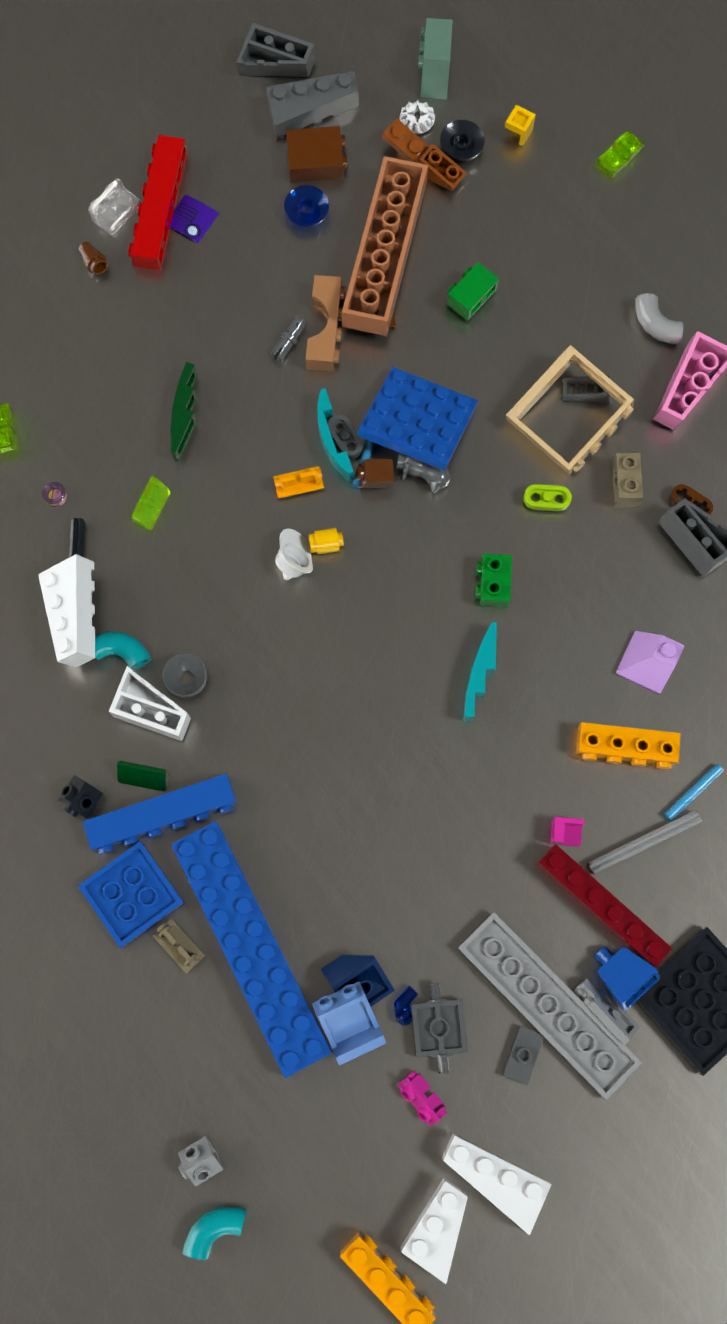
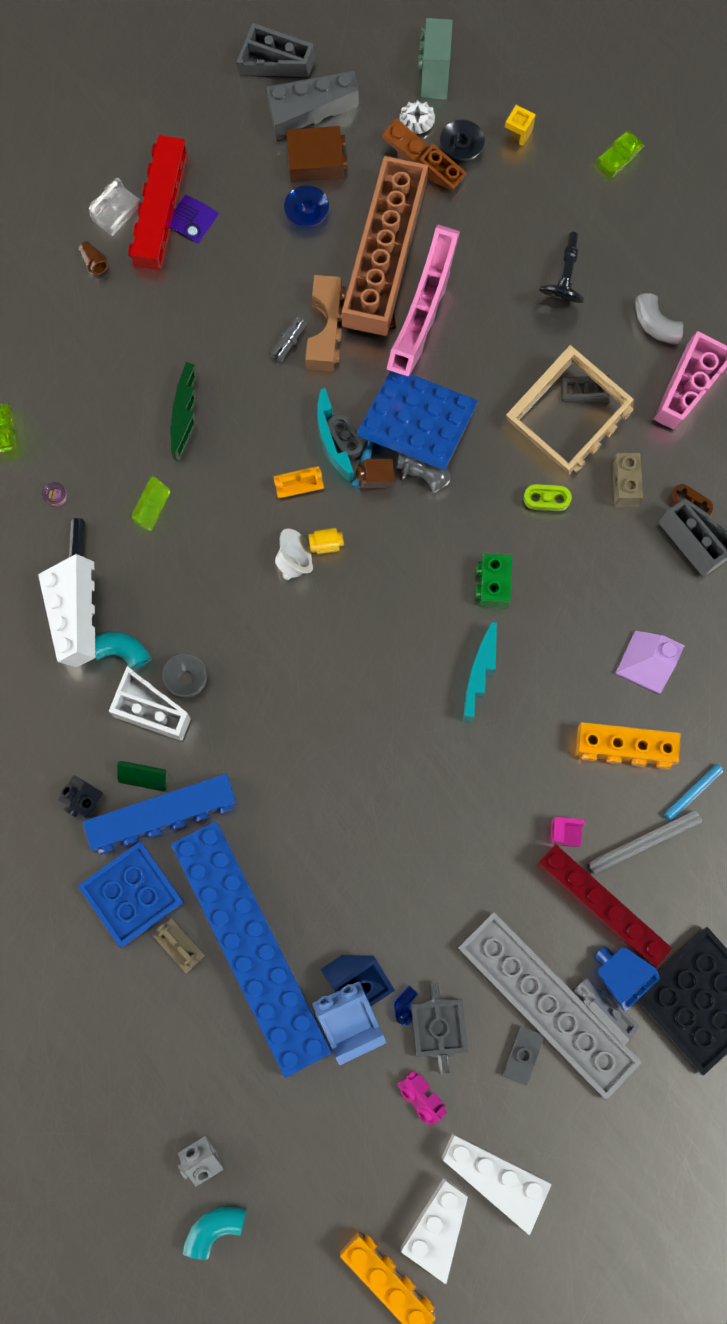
green brick [447,262,499,321] -> none
none -> bright pink arch [387,225,460,376]
none -> black dish [539,232,585,303]

